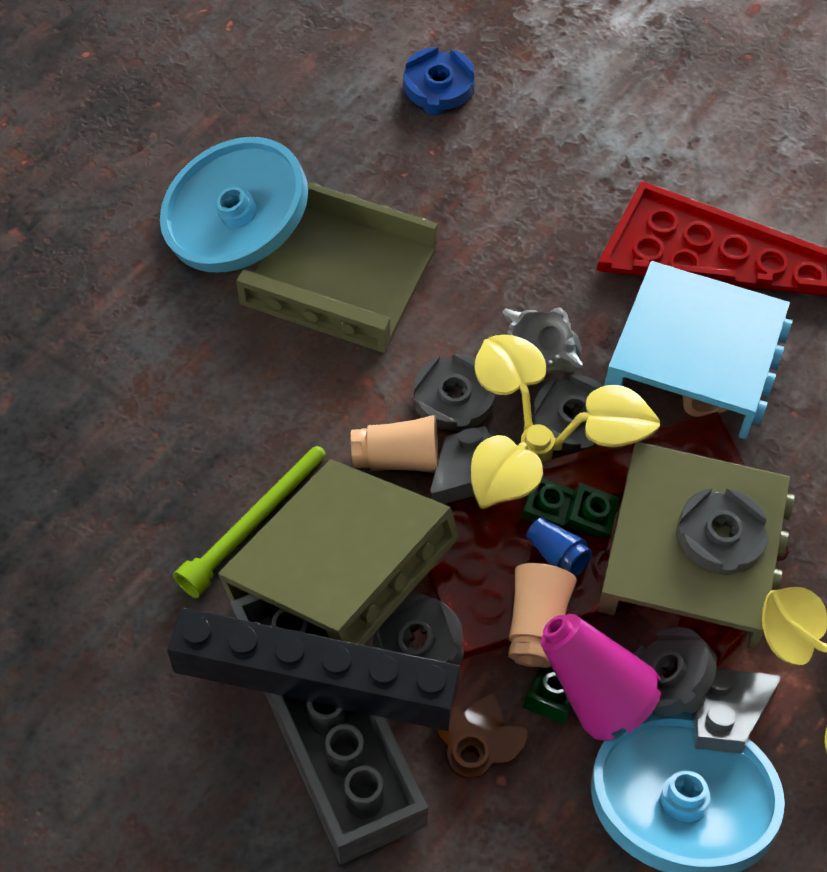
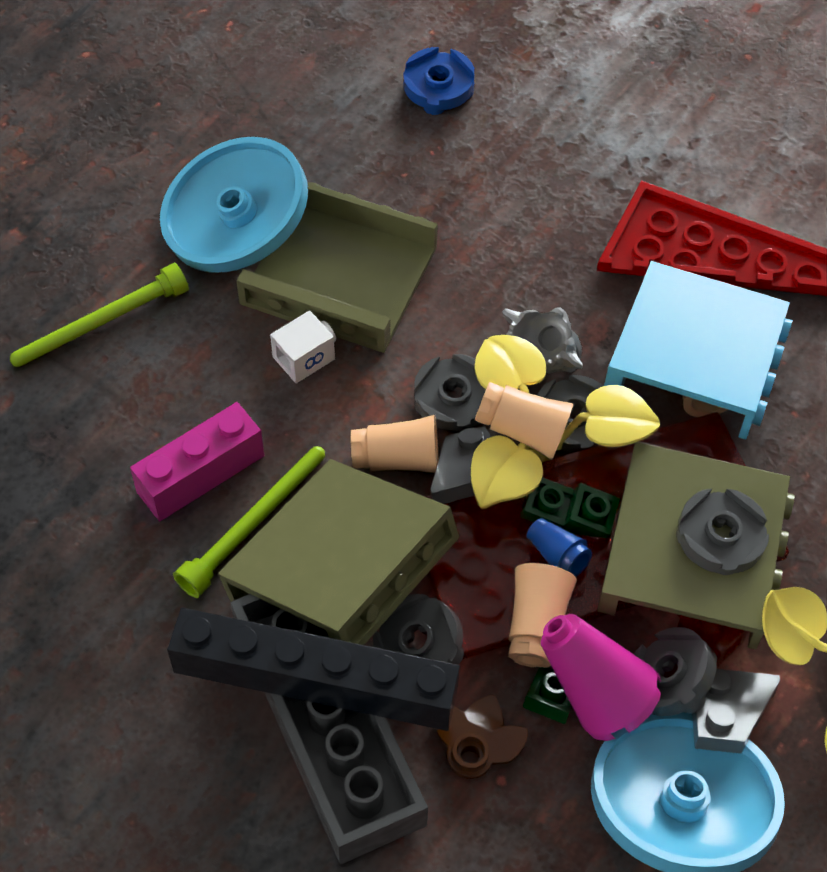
none -> lime piece [10,262,189,367]
none -> dark pink brick [130,402,265,522]
none -> white brick [270,310,336,384]
none -> light nougat plant [475,382,573,460]

